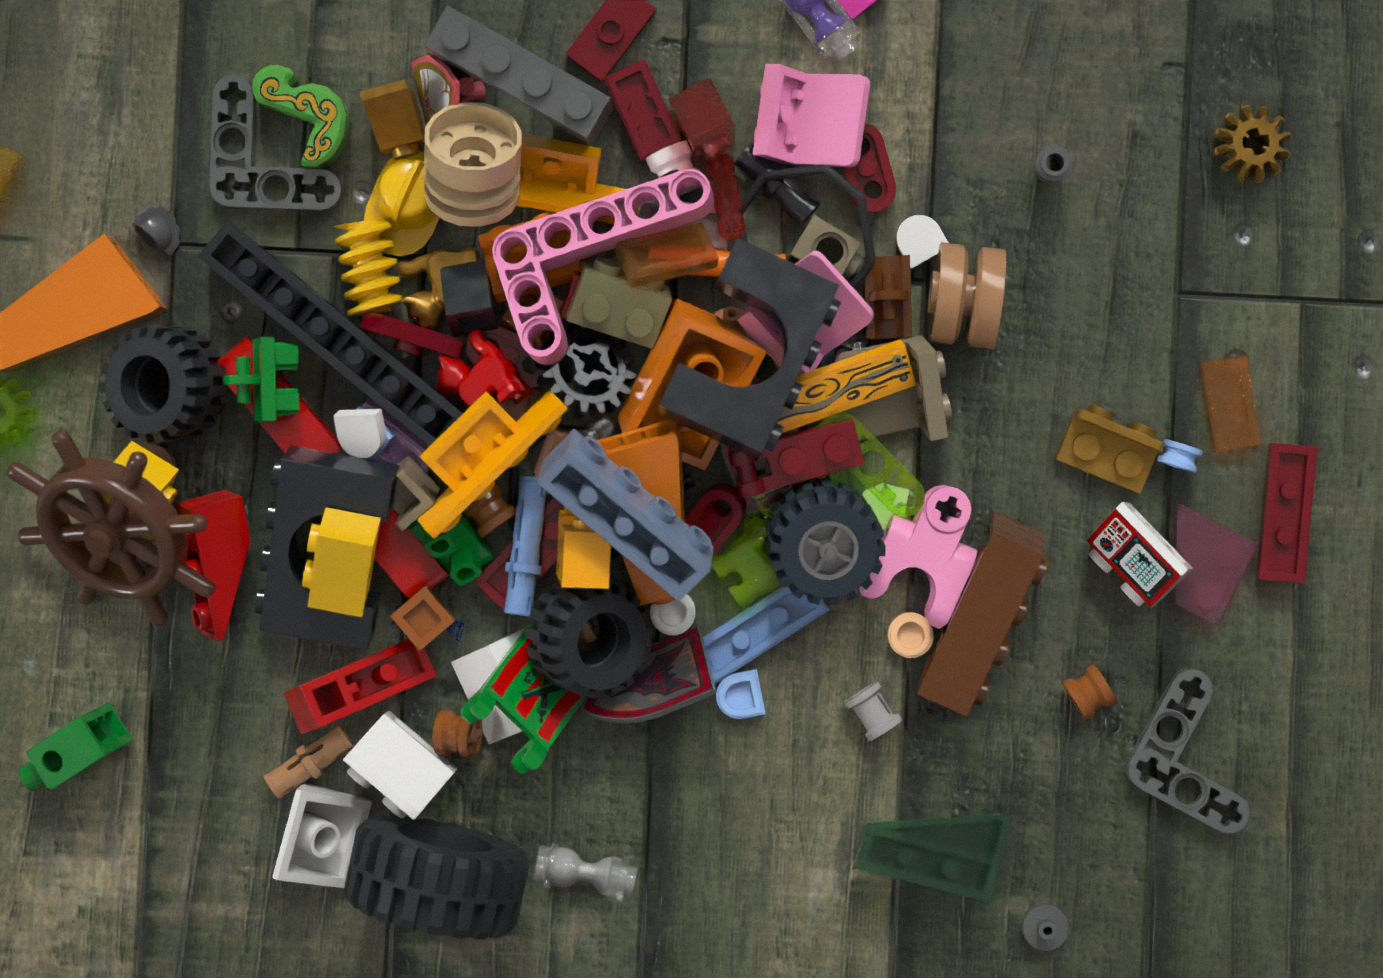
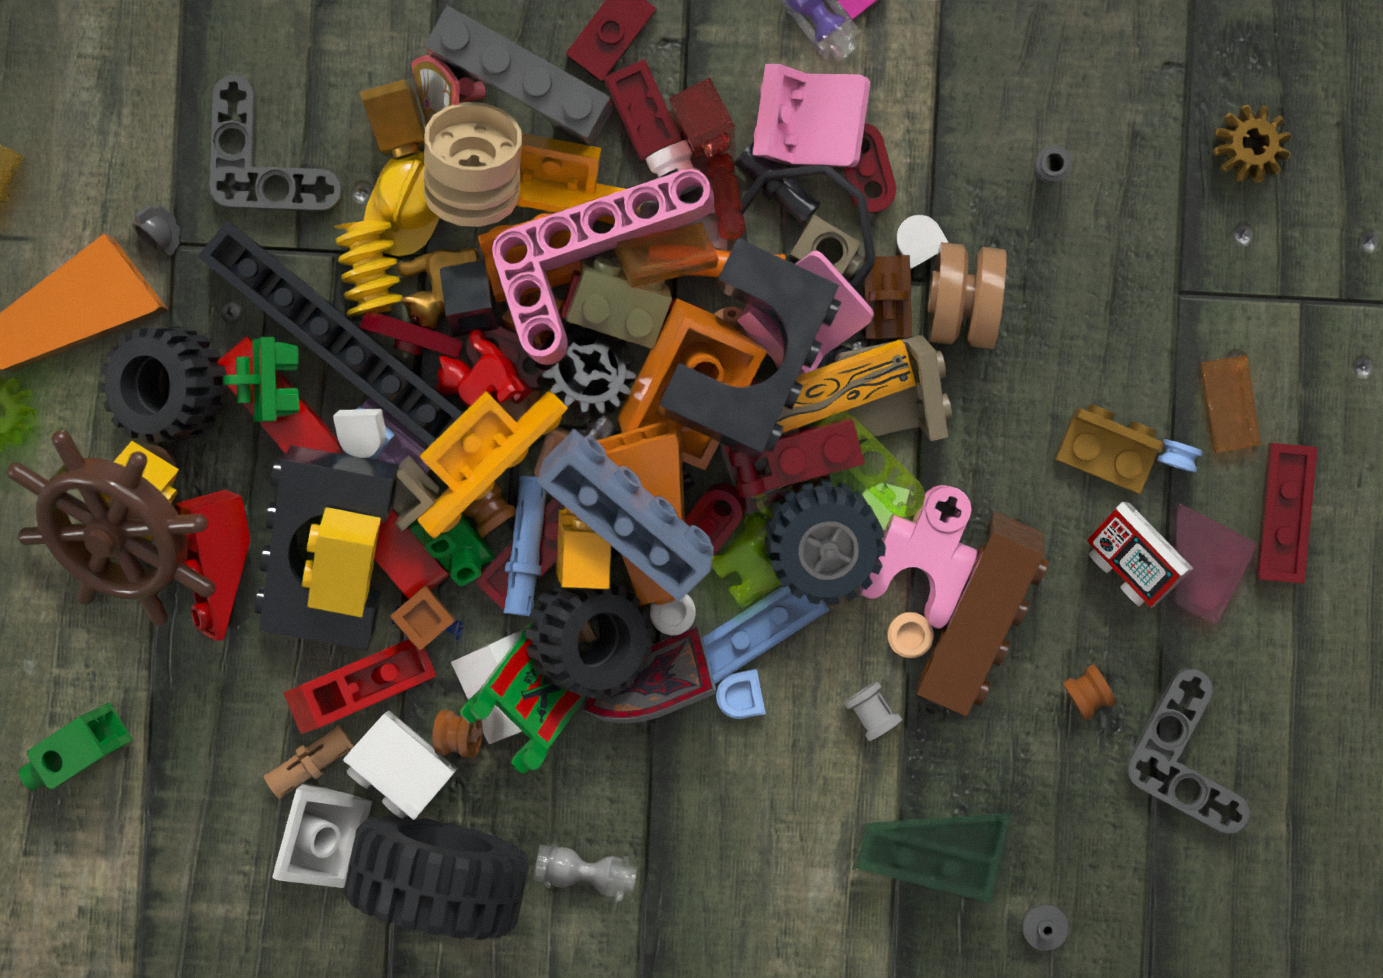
bright green animal [252,65,351,169] -> none

